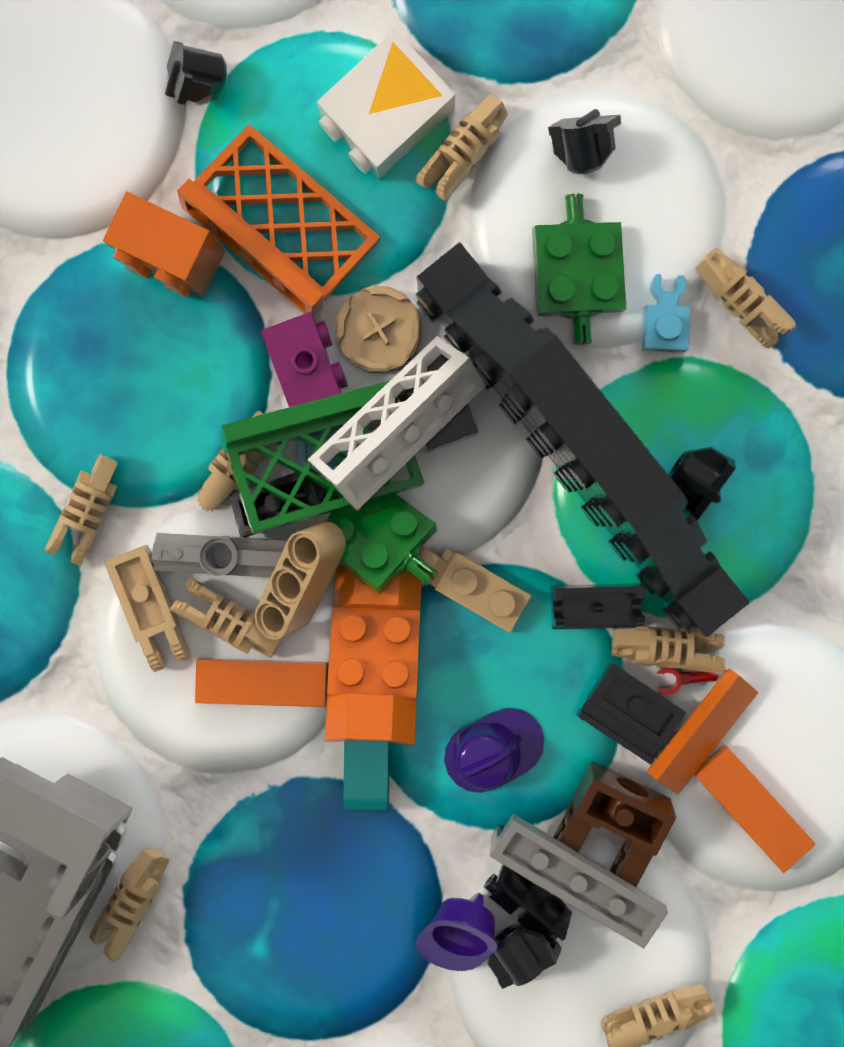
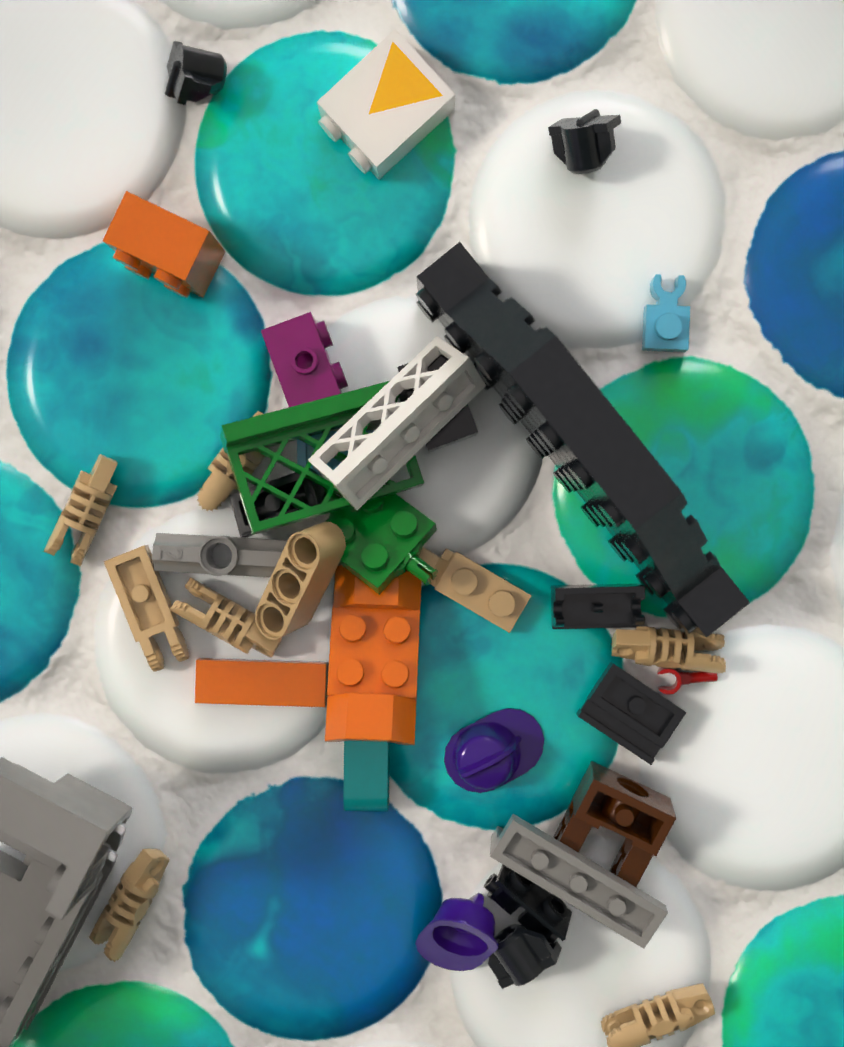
orange fence [177,124,380,317] -> none
tan tile [336,286,422,373] -> none
tan hinge [415,94,508,201] -> none
green plate [532,193,626,345] -> none
orange tile [647,668,759,794] -> none
black piece [669,447,736,521] -> none
orange tile [694,744,816,873] -> none
tan hinge [695,248,797,349] -> none

